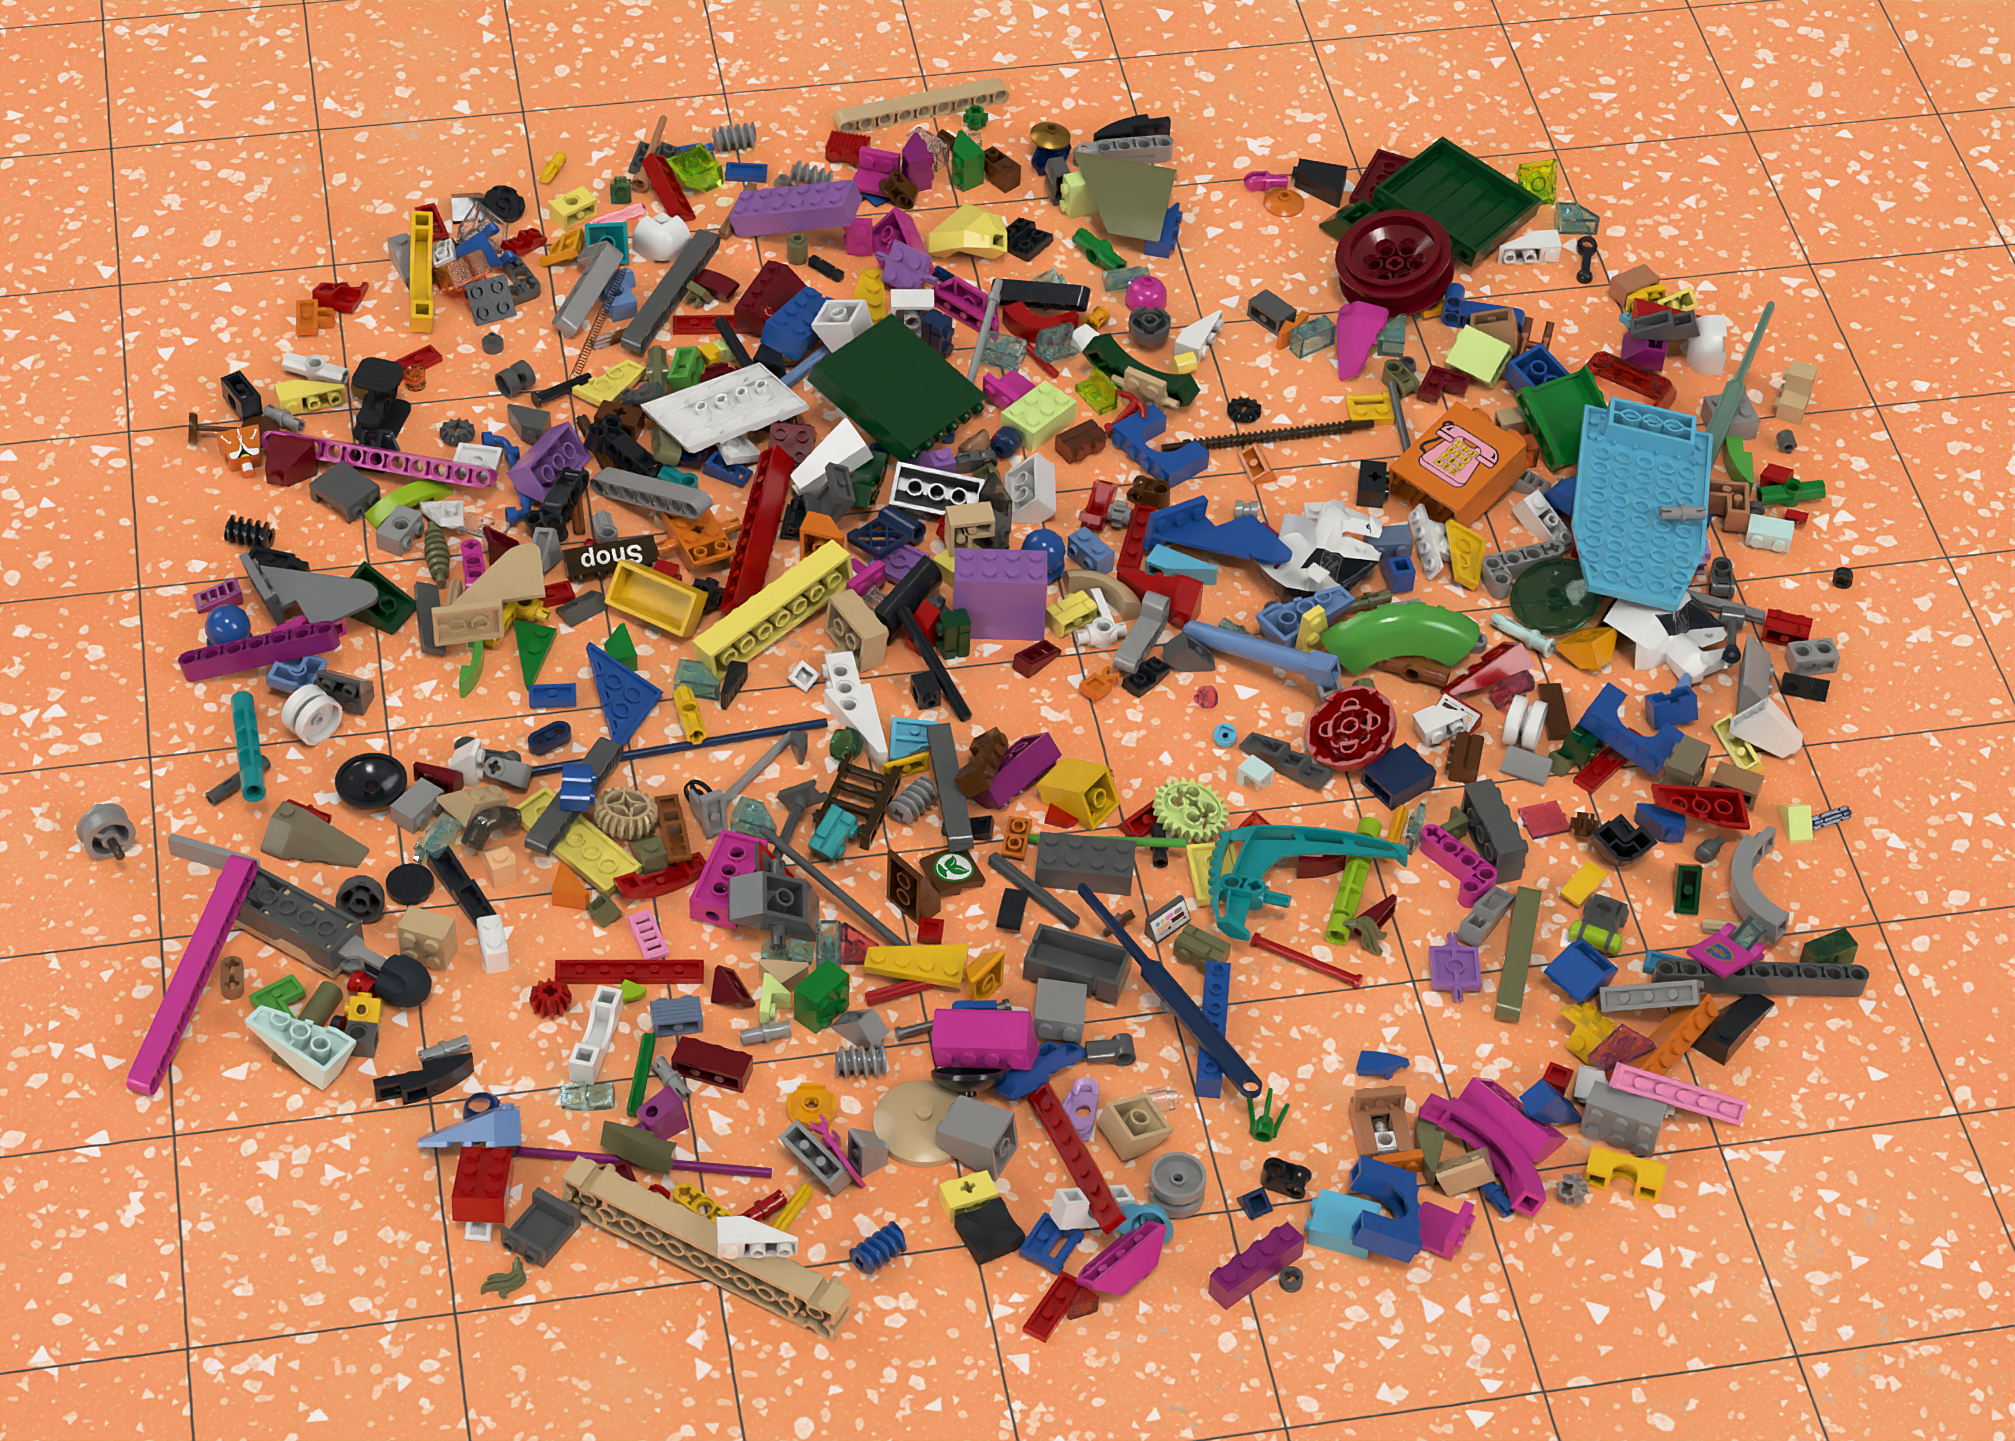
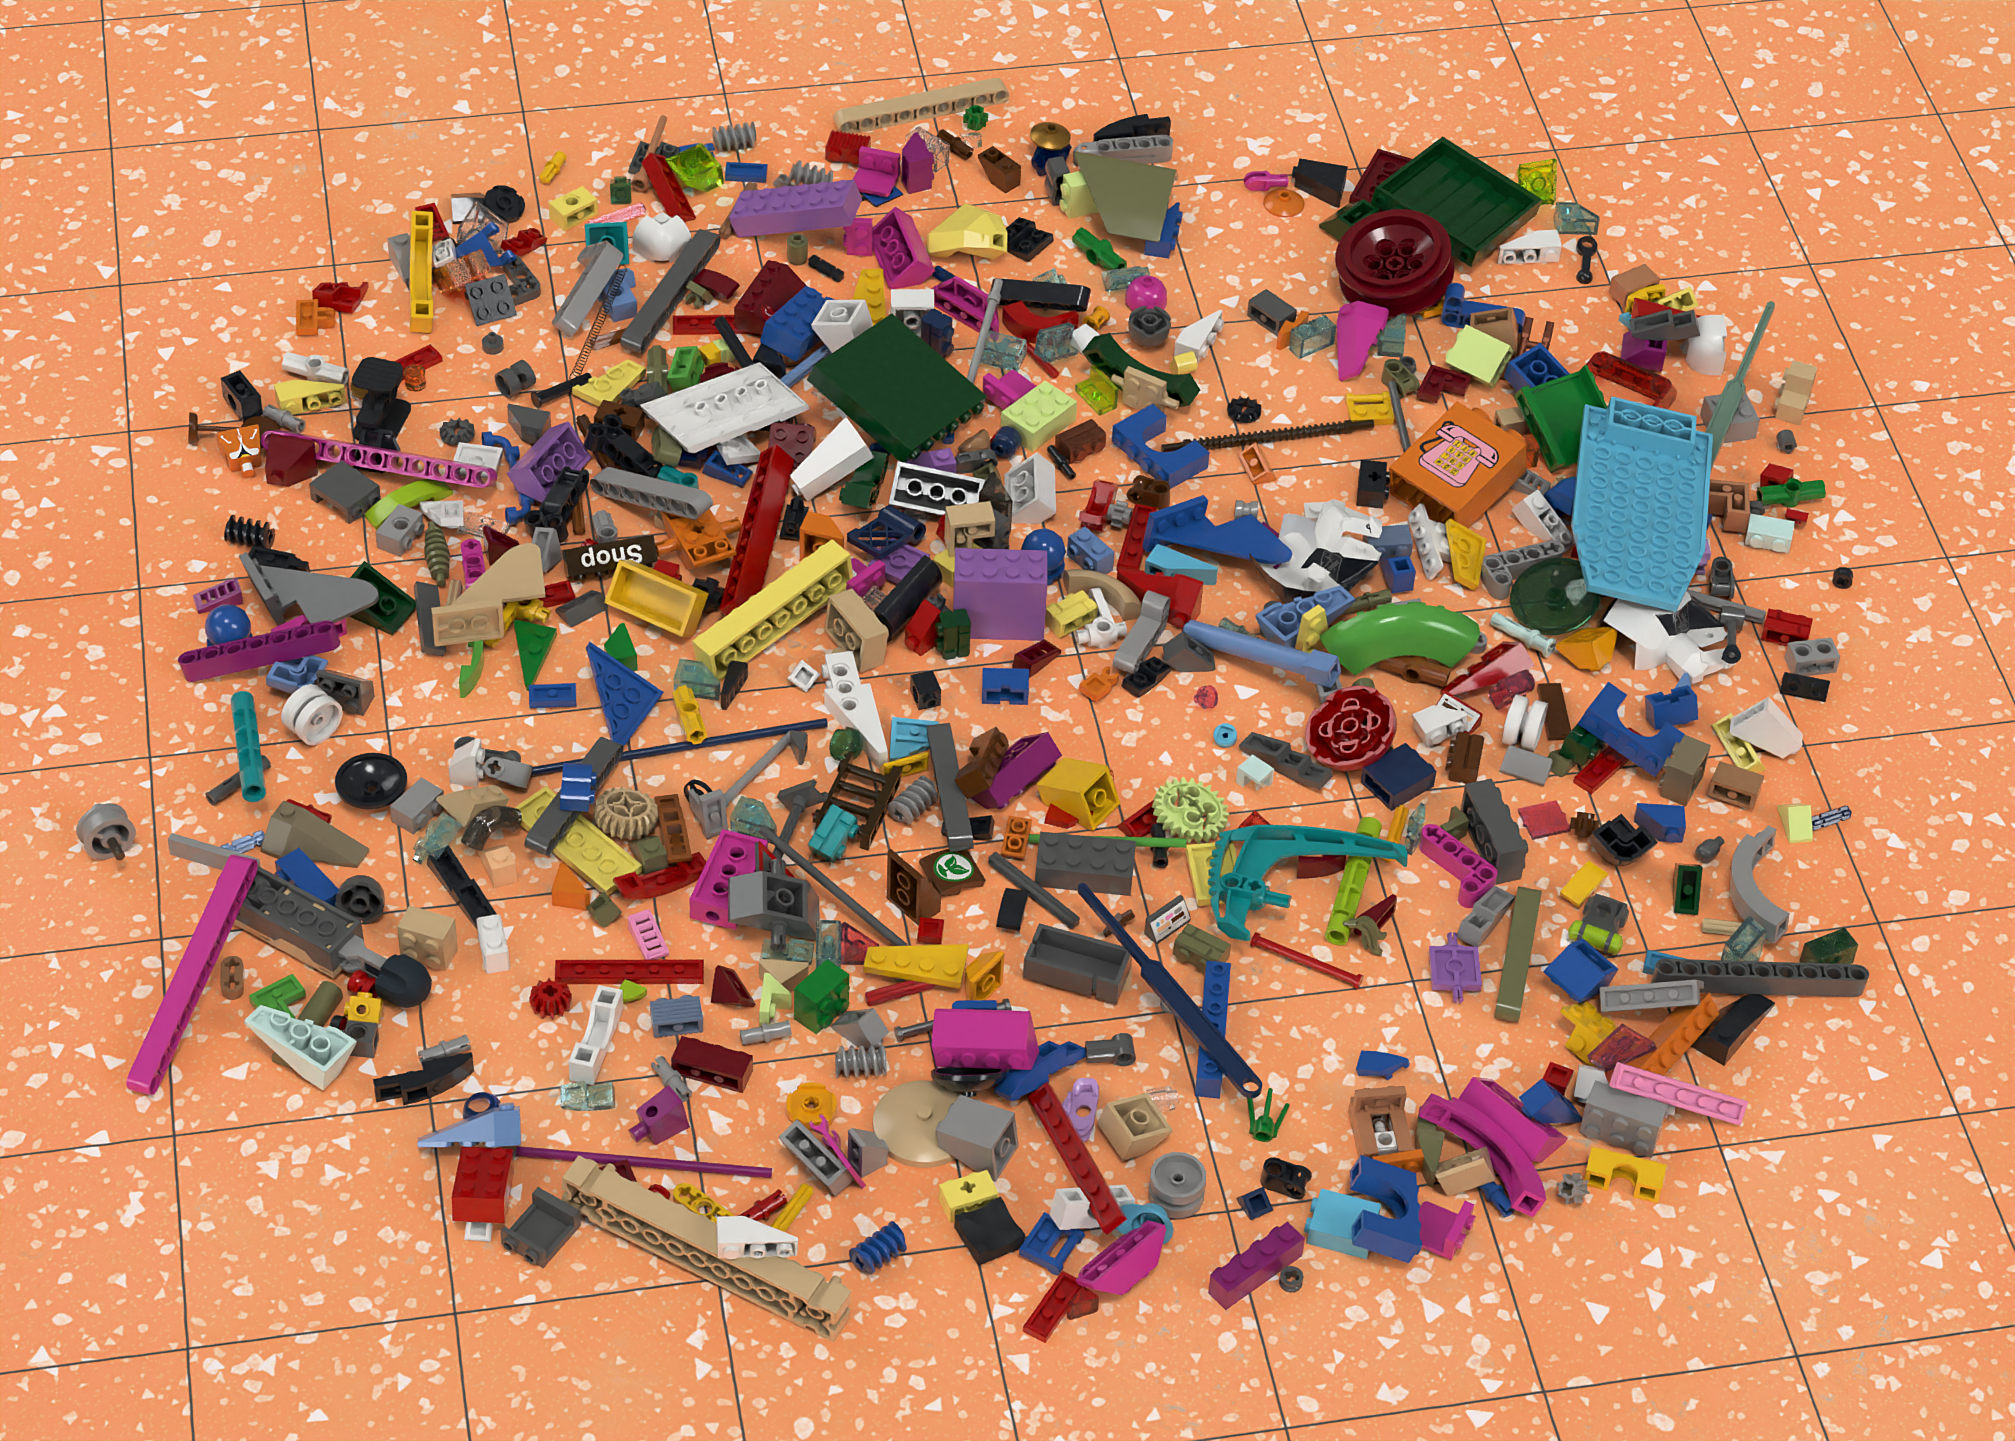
black tile [386,863,435,906] -> none
dark red slope [413,761,464,795] -> none
olive piece [480,1256,526,1299] -> none
dark blue plate [528,721,571,755] -> none
light orange wing [539,228,585,267] -> none
olive slope [600,1120,677,1174] -> none
green axle [626,1032,656,1117] -> none
dark grey panel [803,462,856,524] -> none
medium lavender plate [875,240,939,289] -> none
reddish brown piece [878,170,919,210] -> none
black axle [897,607,972,722] -> none
green slope [951,129,985,192] -> none
light grey brick [1033,978,1087,1043] -> none
red piece [1104,390,1147,436] -> none
red wedge [1651,783,1750,830] -> none
light grey pin [1658,504,1706,522] -> none
dark pink flag [1686,922,1767,979] -> none
bright green slope [1722,435,1754,498] -> none
light grey slope [1736,635,1774,715] -> none
none -> medium blue axle [220,830,265,853]
none -> blue brick [274,848,339,907]
none -> blue brick [982,668,1029,705]
none -> black bar [1047,445,1076,480]

